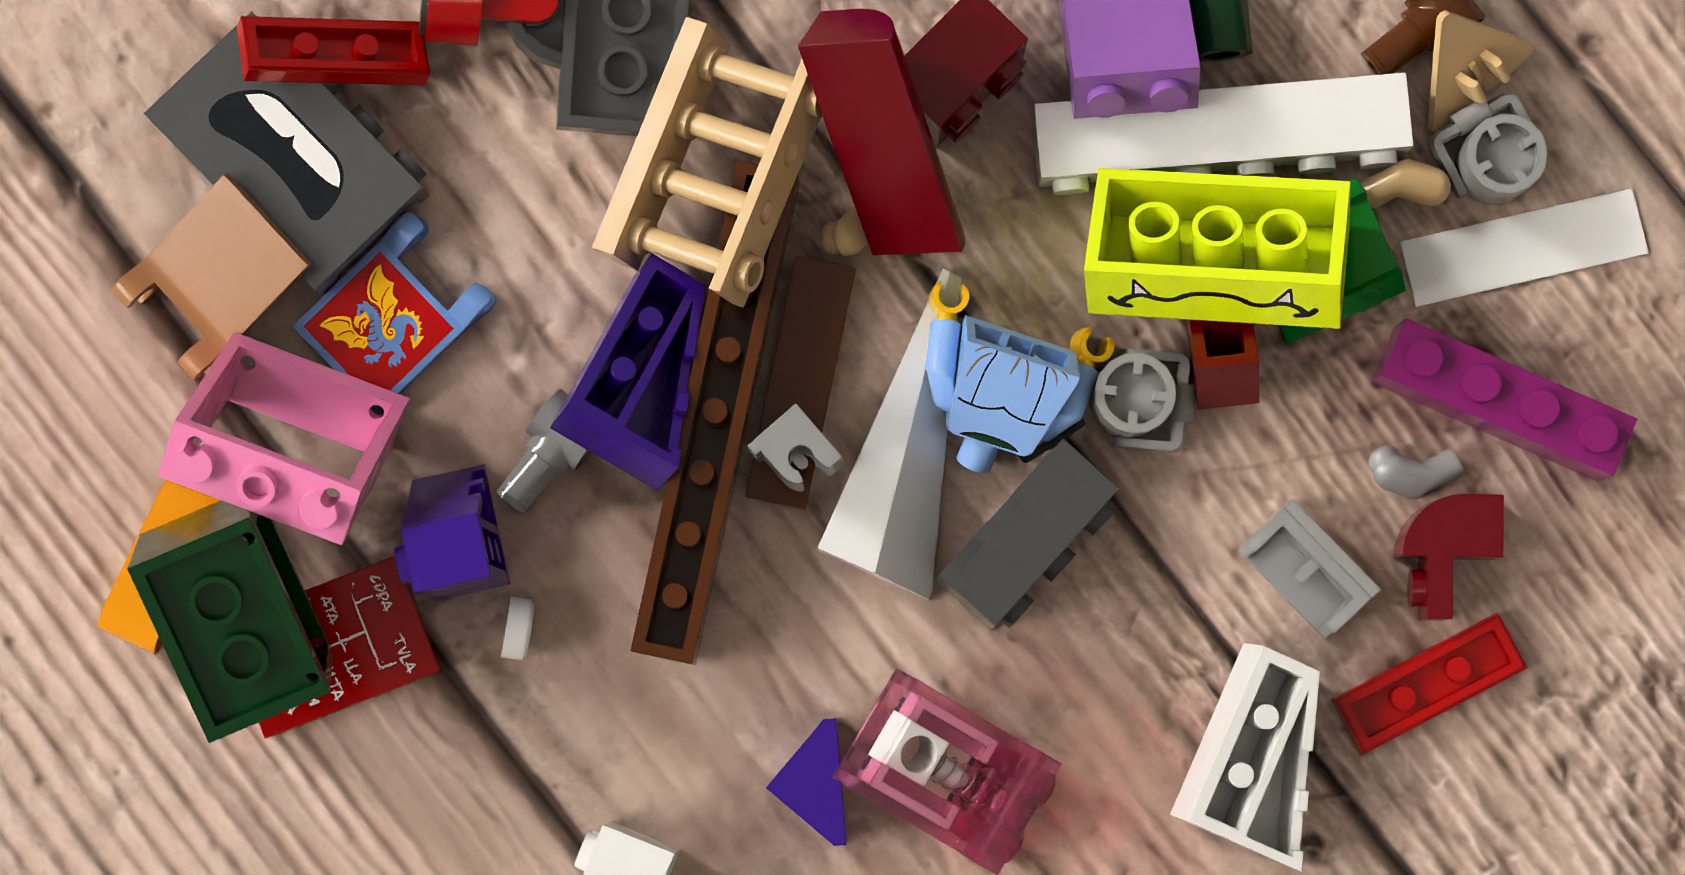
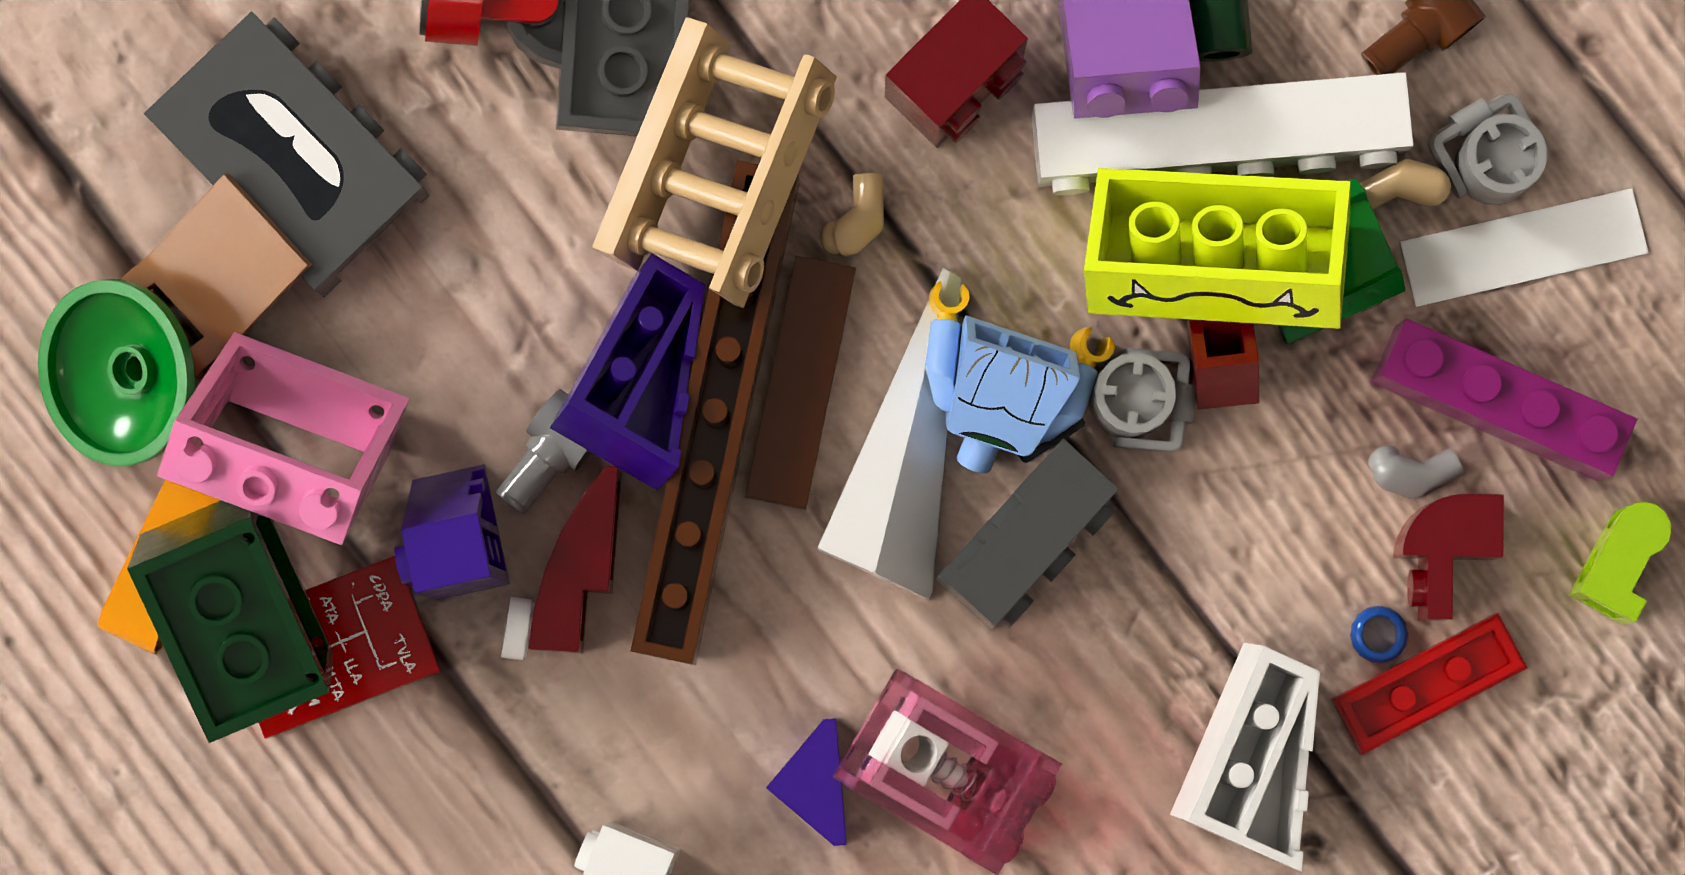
red tile [236,16,430,86] -> none
flag [293,212,497,414] -> none
light grey hinge [747,404,843,492] -> none
dark red brick [798,9,966,255] -> none
light grey hinge [1237,499,1381,639] -> none
tan piece [1427,10,1534,133] -> none
none -> green dish [38,279,195,466]
none -> dark red slope [528,466,622,654]
none -> blue piece [1350,606,1408,664]
none -> lime leg [1568,502,1672,625]

